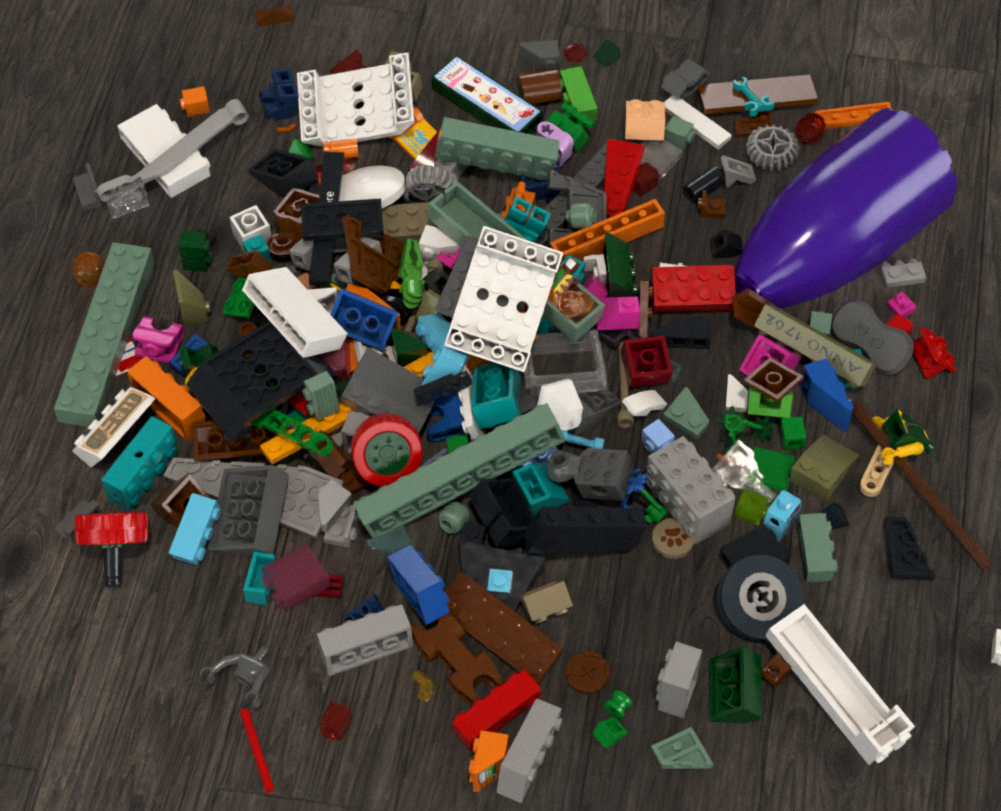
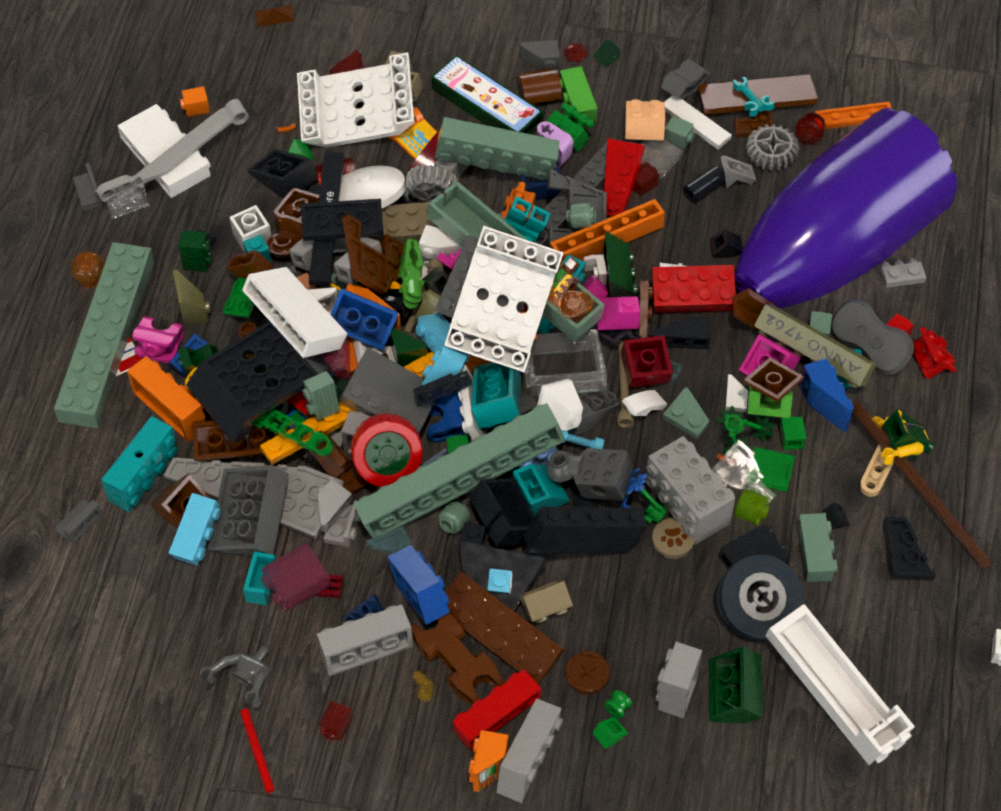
slope [72,387,155,468] -> none
red wheel [74,512,149,586] -> none
dark blue hips [259,69,299,121] -> none
orange piece [323,139,359,159] -> none
light blue brick [641,419,675,453] -> none
sand green wing [651,727,713,769] -> none
reddish brown bracket [697,191,726,219] -> none
reddish brown leg [761,652,793,687] -> none
medium azure torso [763,490,801,542] -> none
olive slope [790,434,859,502] -> none
dark pink tile [886,292,916,317] -> none

